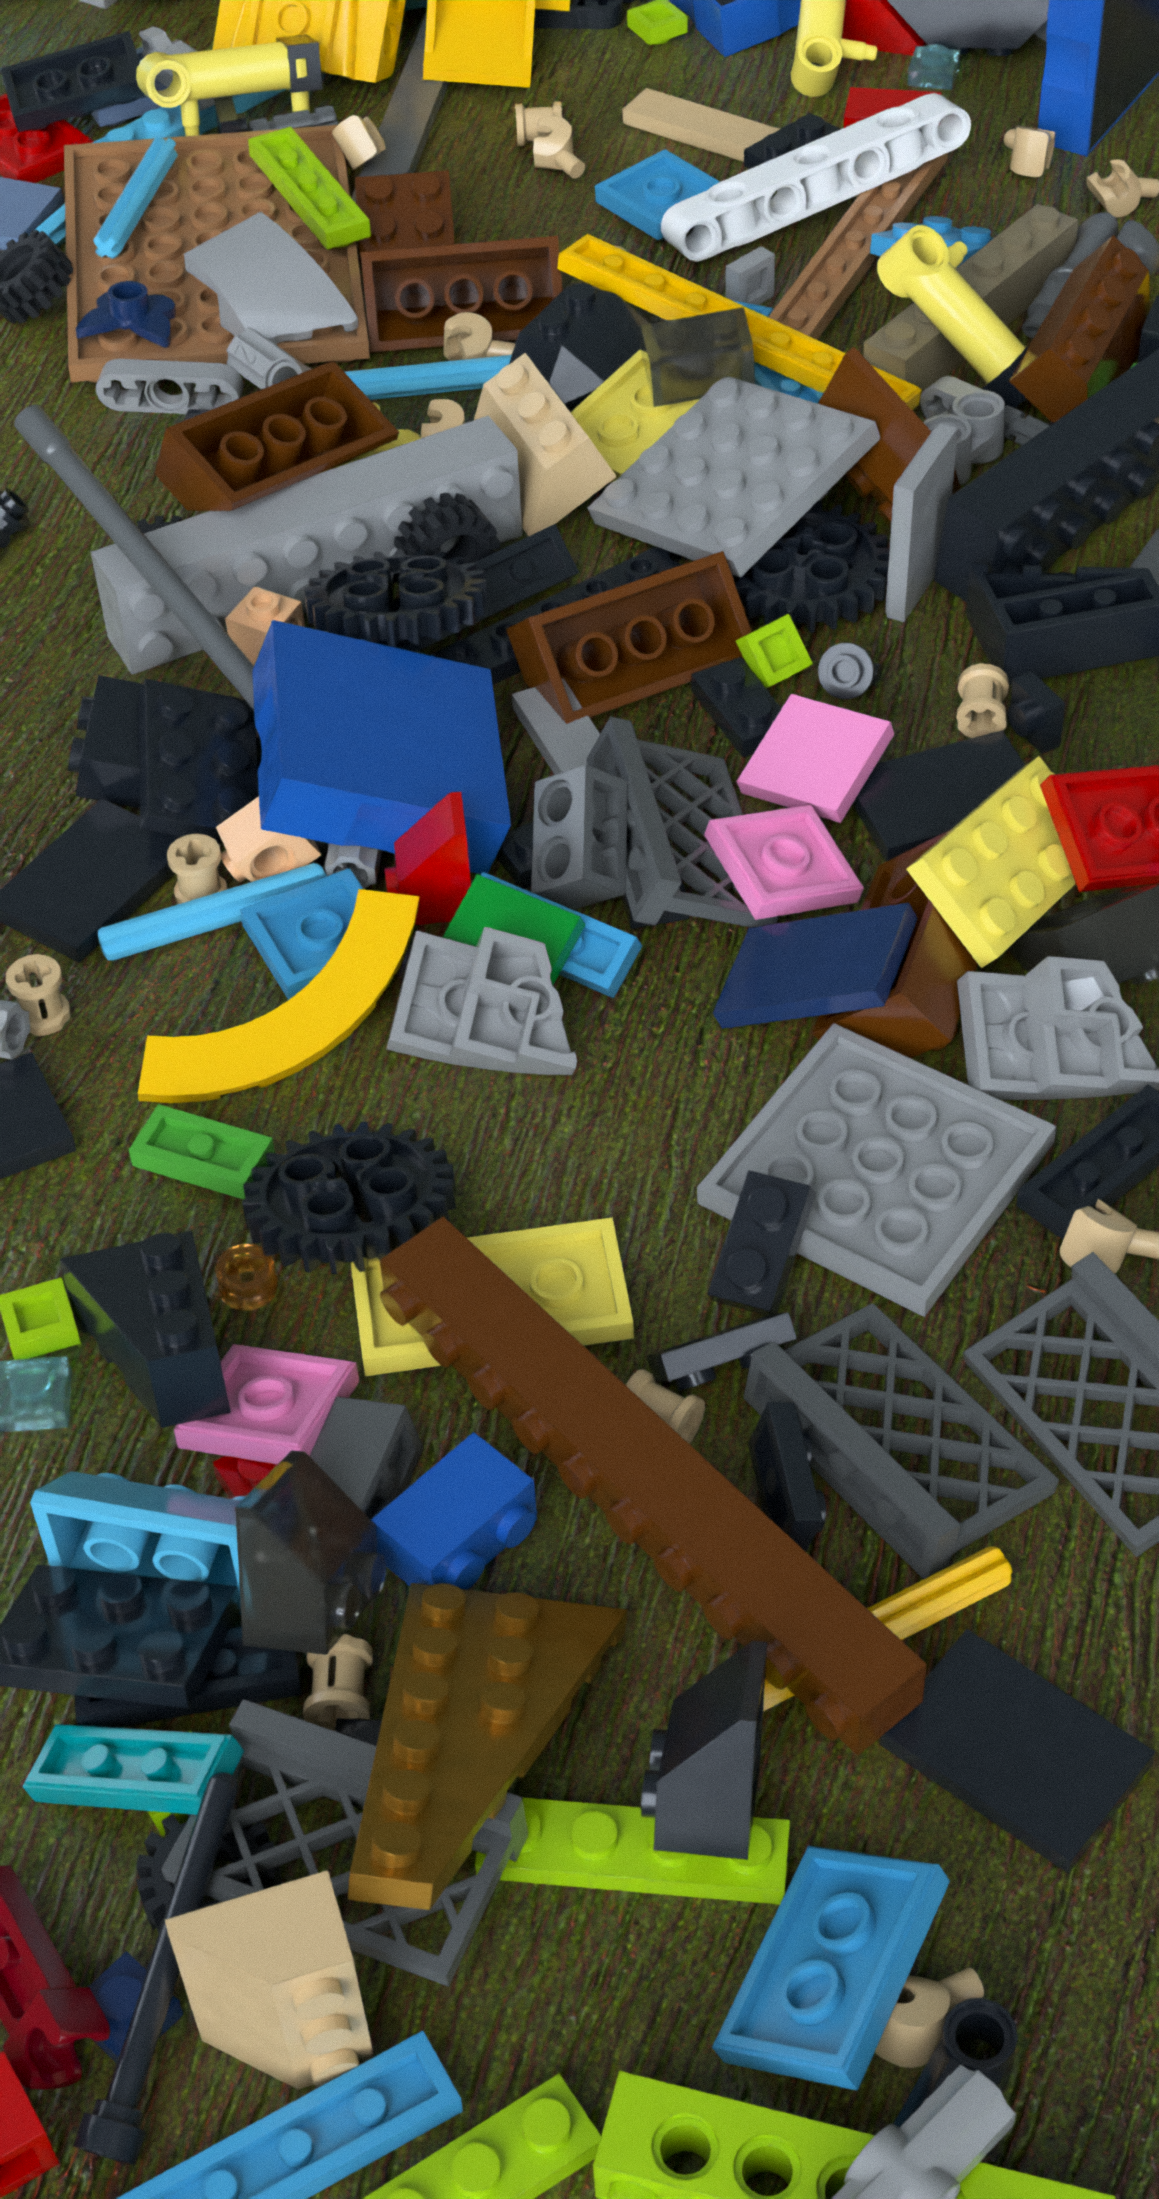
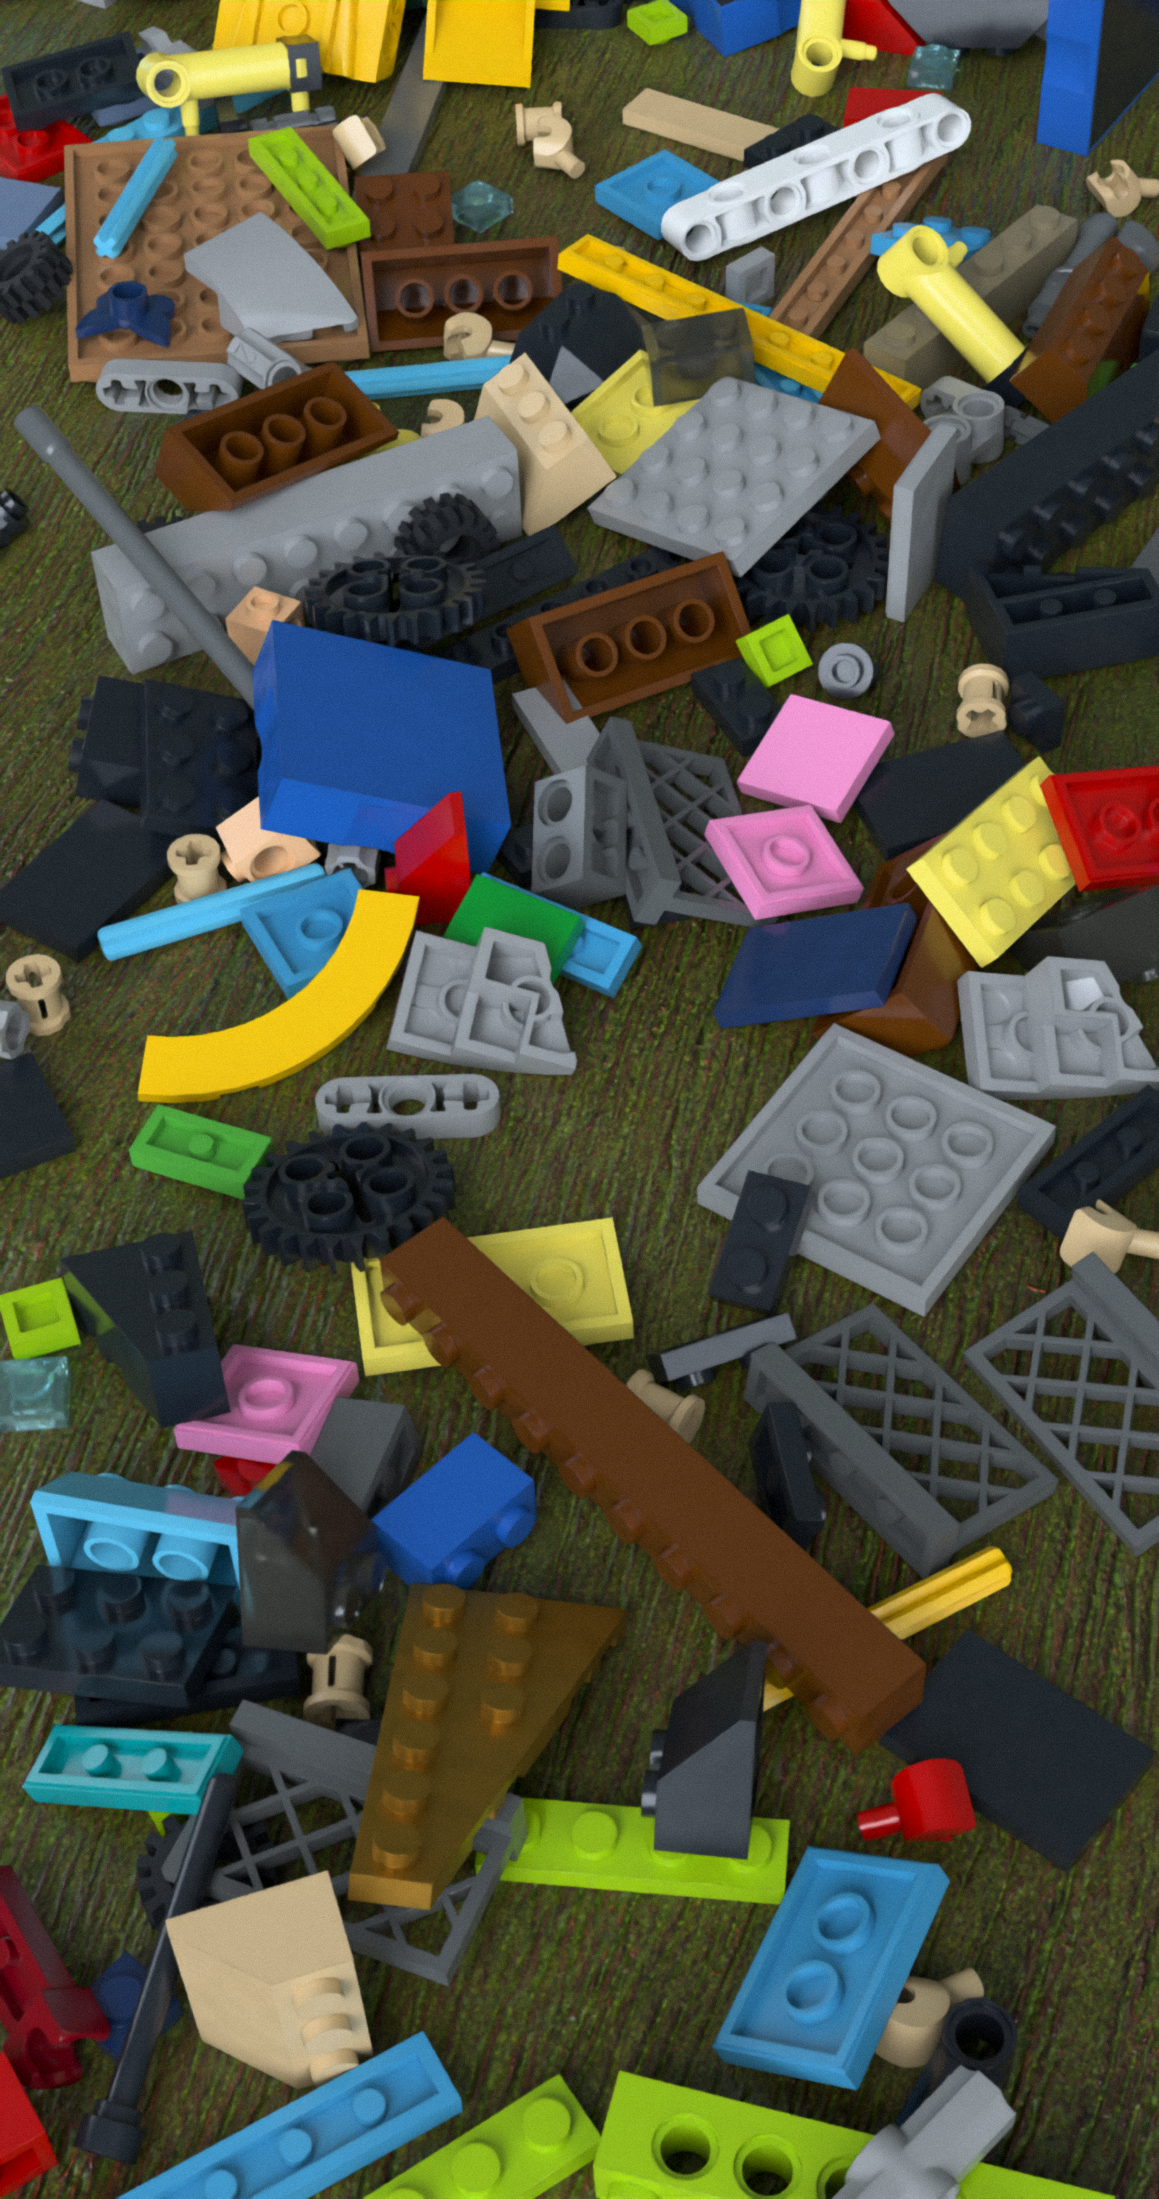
clear orange bush [215,1244,278,1311] -> none
tan piece [1004,126,1055,177] -> none
none -> light grey beam [315,1074,501,1139]
none -> clear light blue plate [451,179,513,233]
none -> red piece [857,1758,976,1842]

